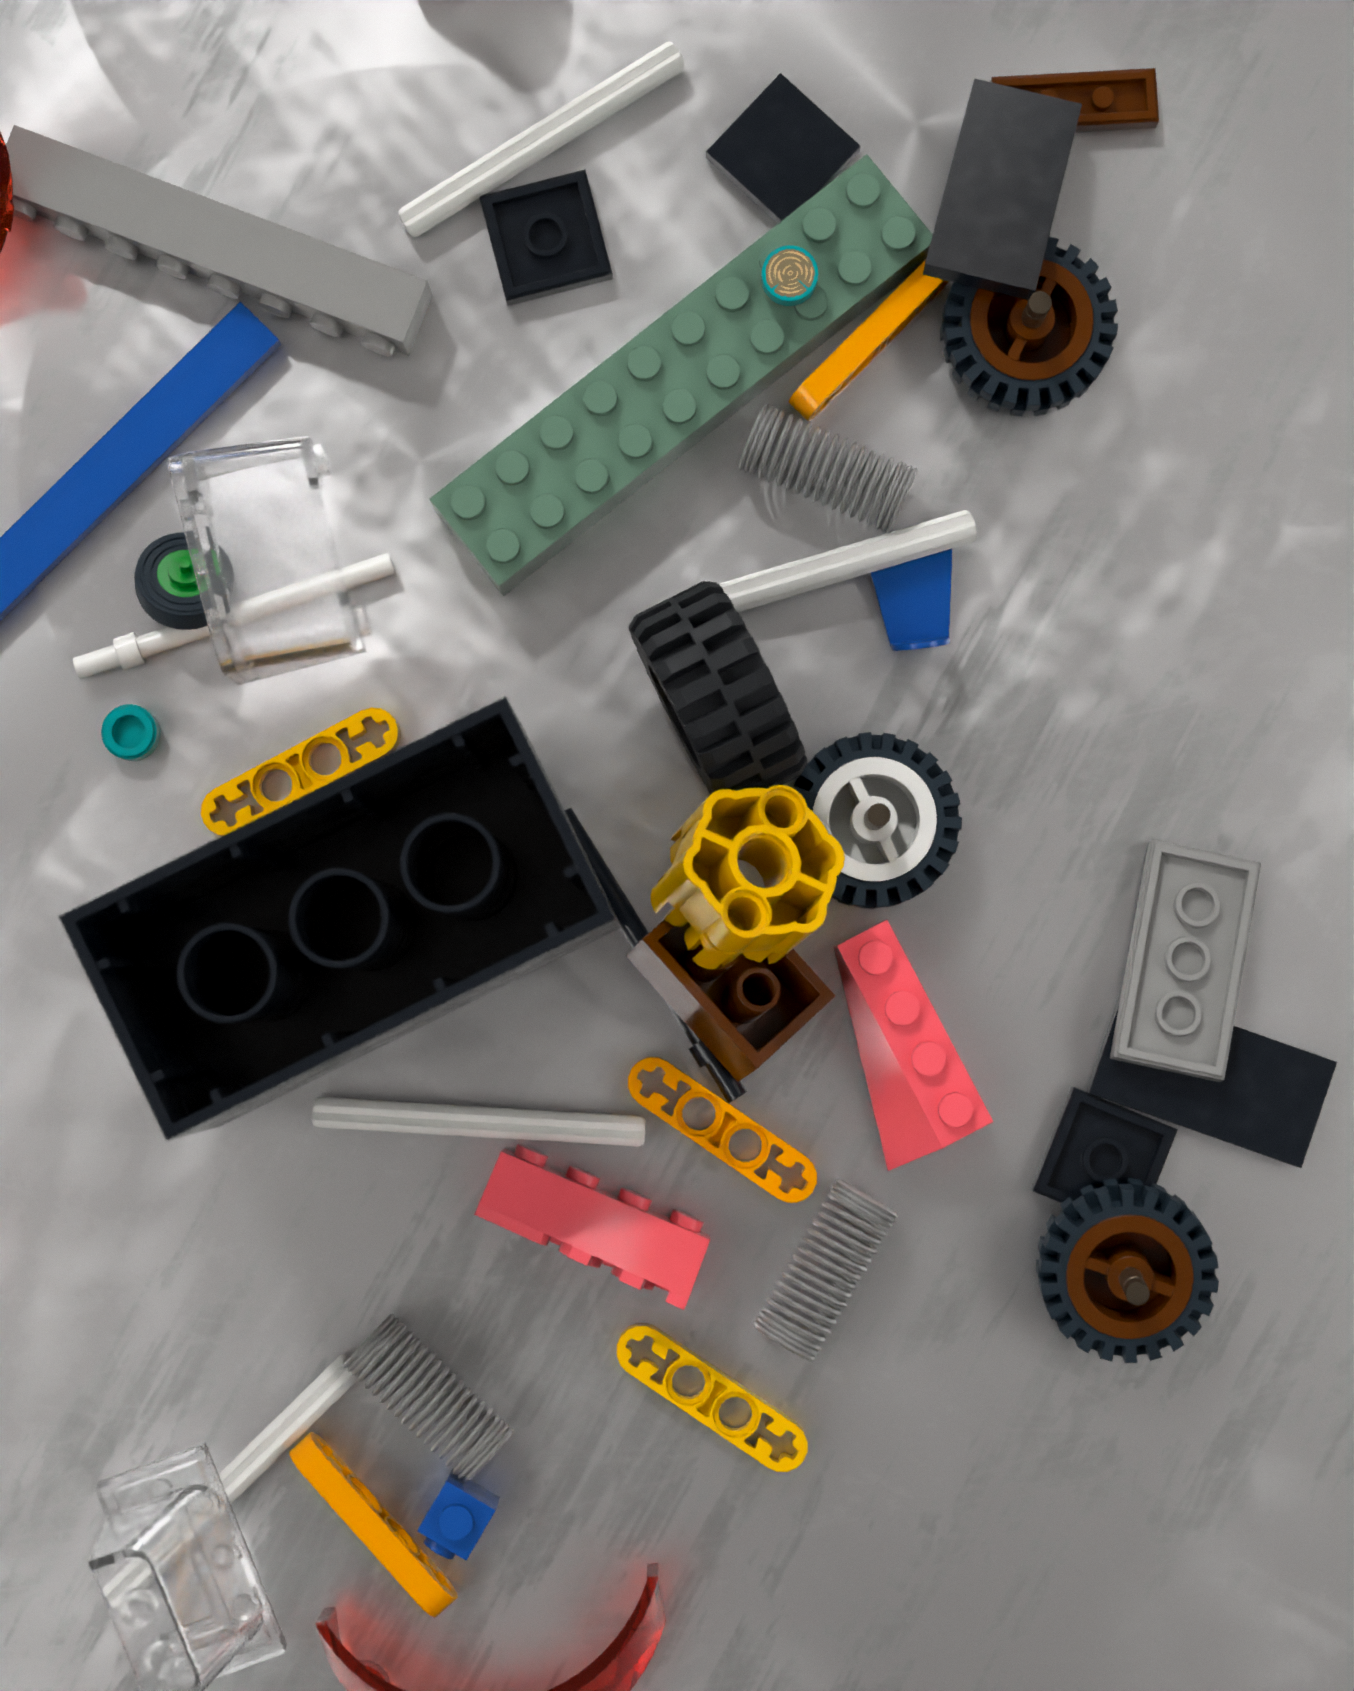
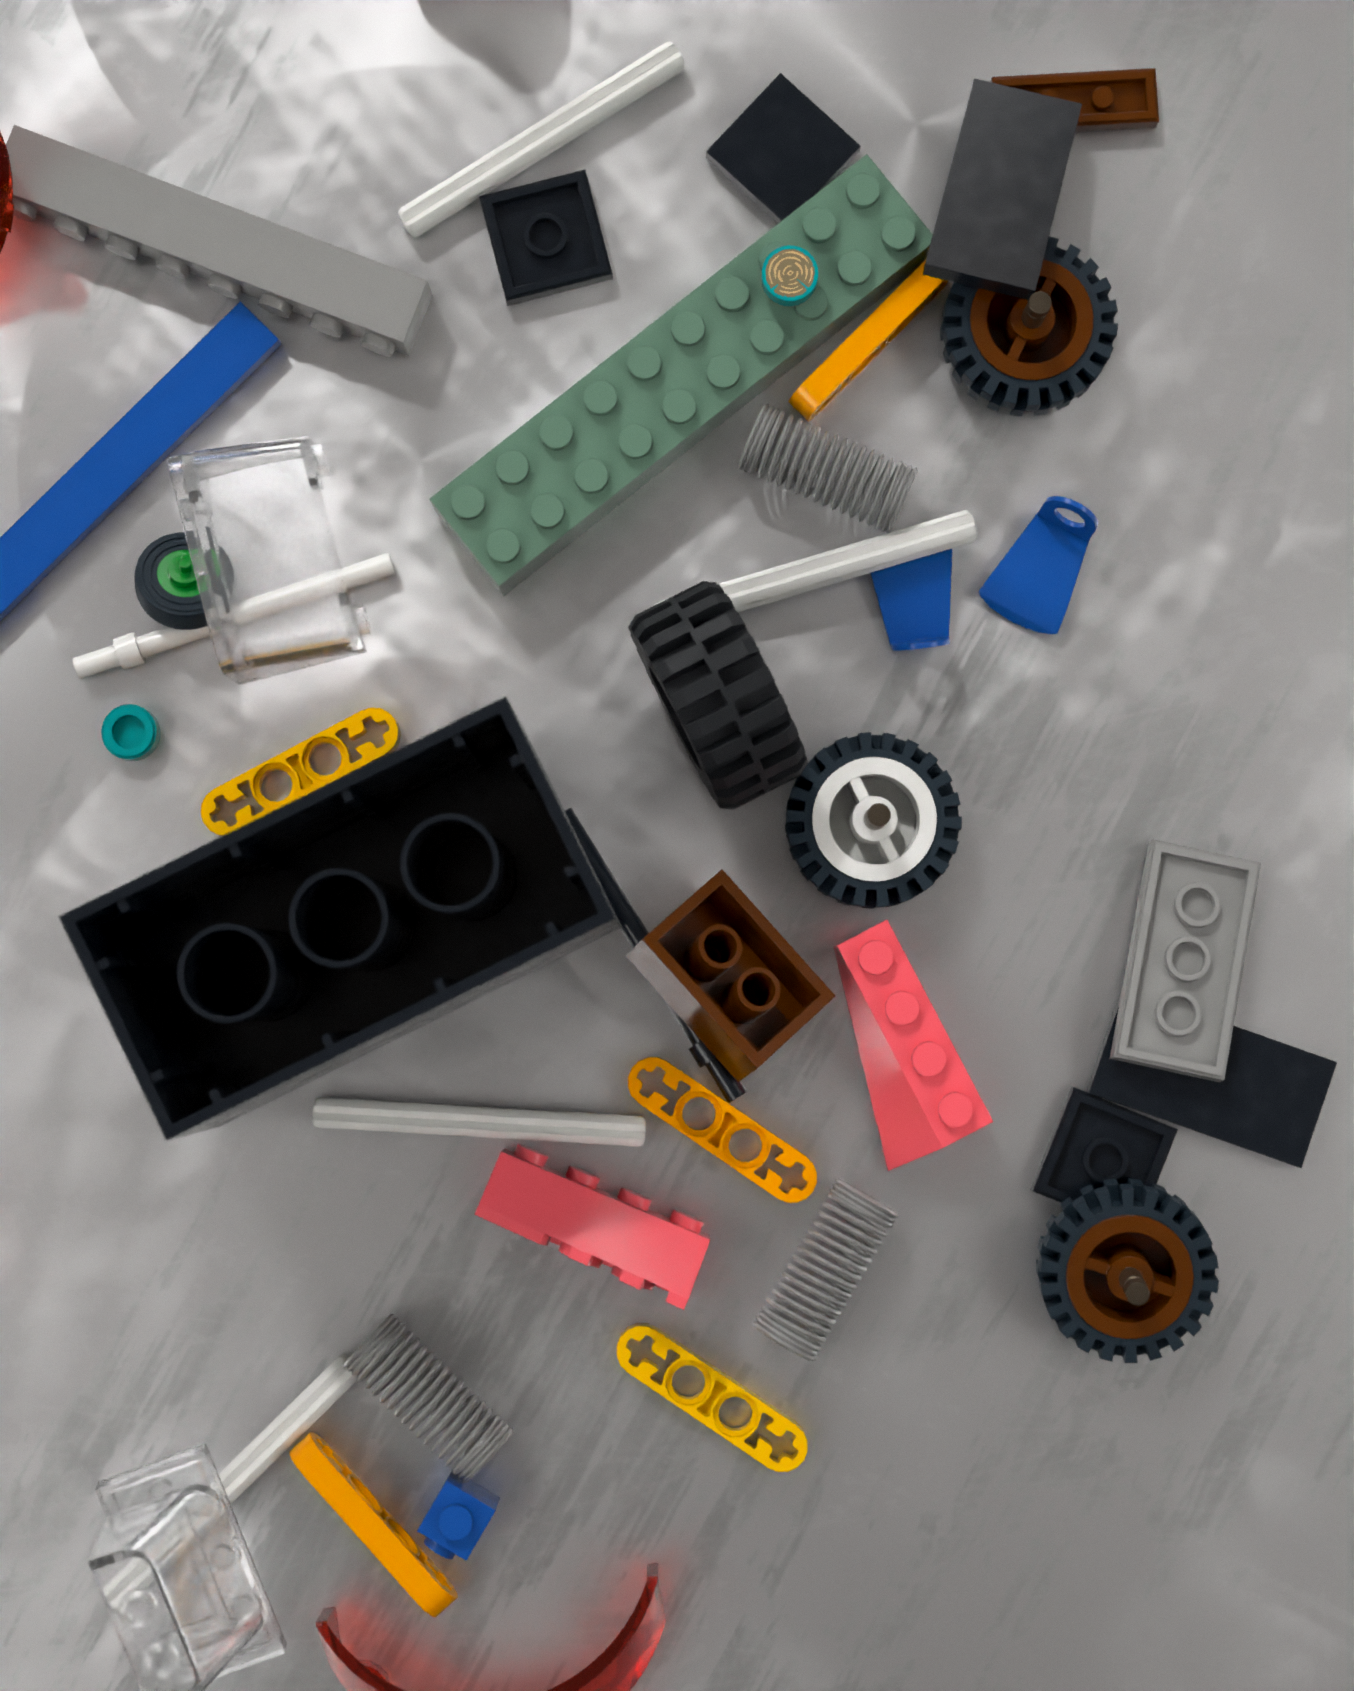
yellow piece [650,785,845,969] -> none
none -> blue piece [978,496,1099,634]

